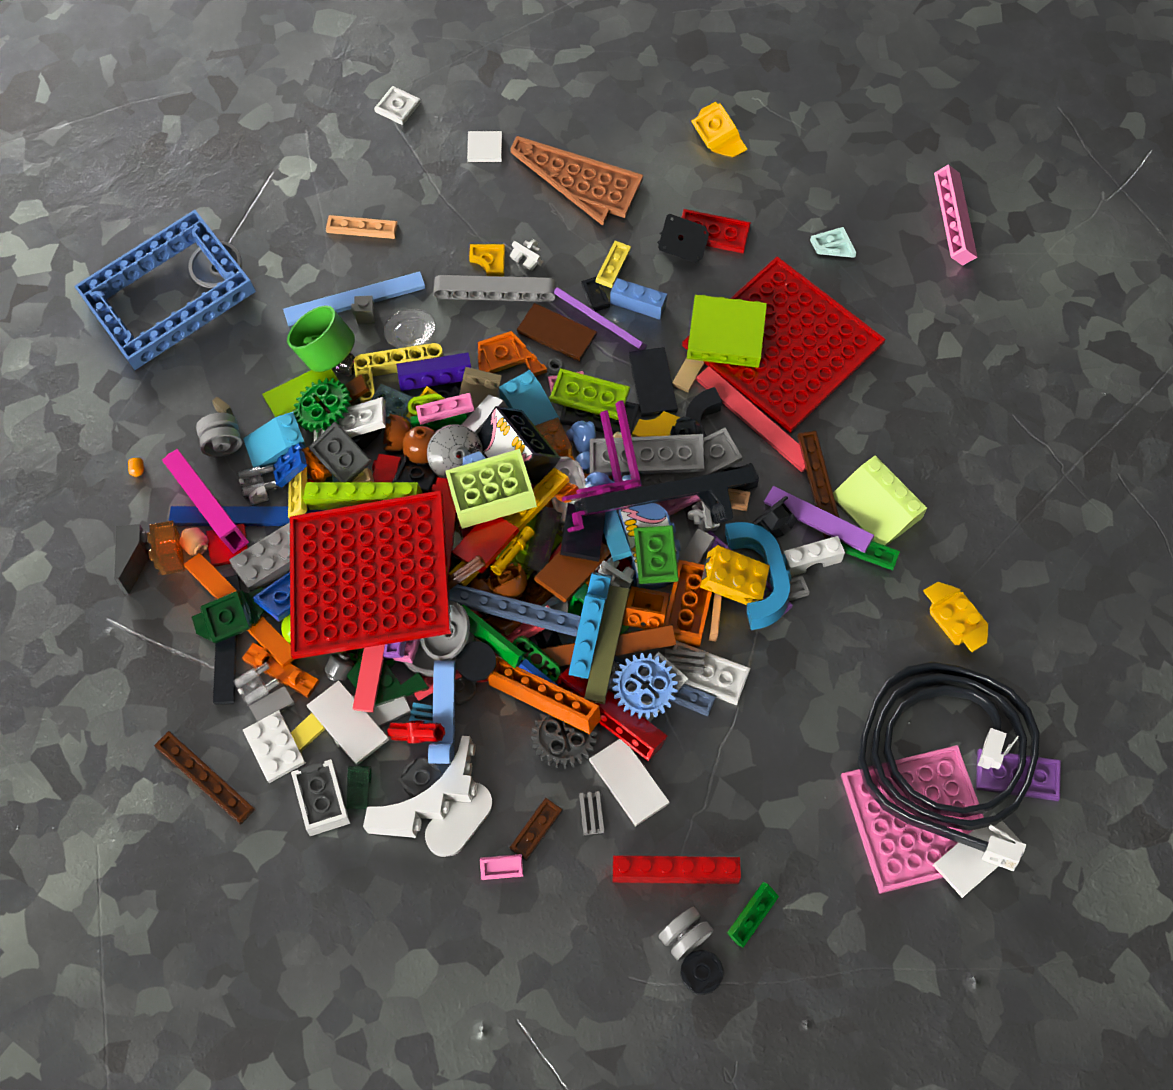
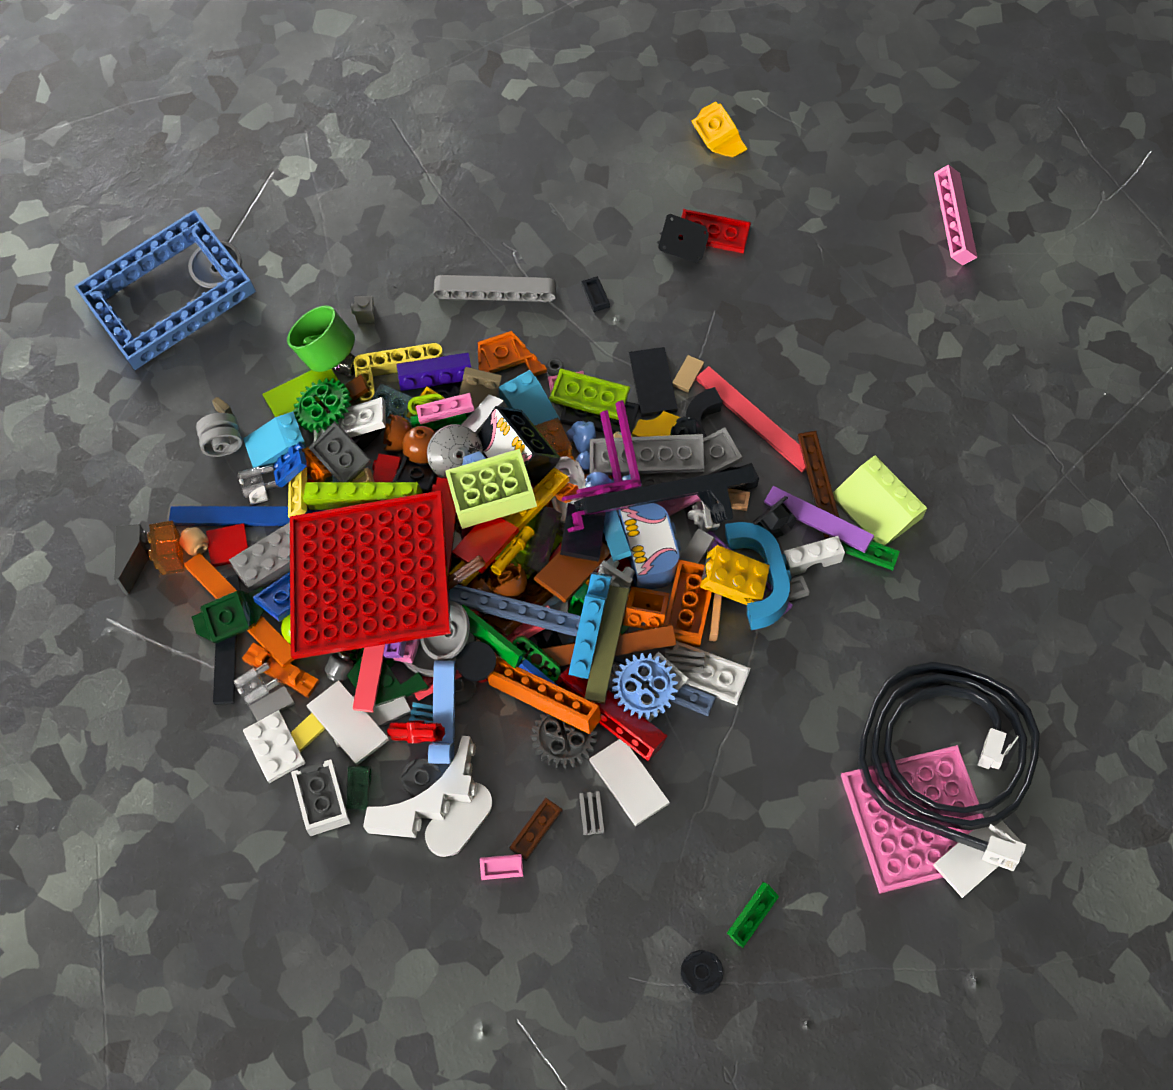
light orange piece [128,458,144,477] -> none
reddish brown tile [154,731,255,825] -> none
dark pink brick [162,449,249,554] -> none
light blue tile [283,271,425,326] -> none
light nougat tile [326,215,398,239] -> none
white tile [374,86,421,125] -> none
clear piece [384,309,435,348] -> none
white tile [467,131,502,162] -> none
yellow tile [469,244,505,277] -> none
nougat wing [510,136,643,225] -> none
white hips [510,239,543,271] -> none
reddish brown tile [517,303,597,362] -> none
medium lavender tile [554,287,647,350] -> none
light yellow plate [596,241,631,288] -> none
medium blue brick [610,278,667,320] -> none
red brick [613,856,741,884] -> none
bright green tile [634,525,679,584] -> none
light grey wheel [658,906,714,961] -> none
red plate [682,257,886,433] -> none
lime panel [687,295,767,368] -> none
light aqua wing [810,227,856,258] -> none
yellow piece [923,582,988,652] -> none
medium lavender tile [976,749,1061,801] -> none

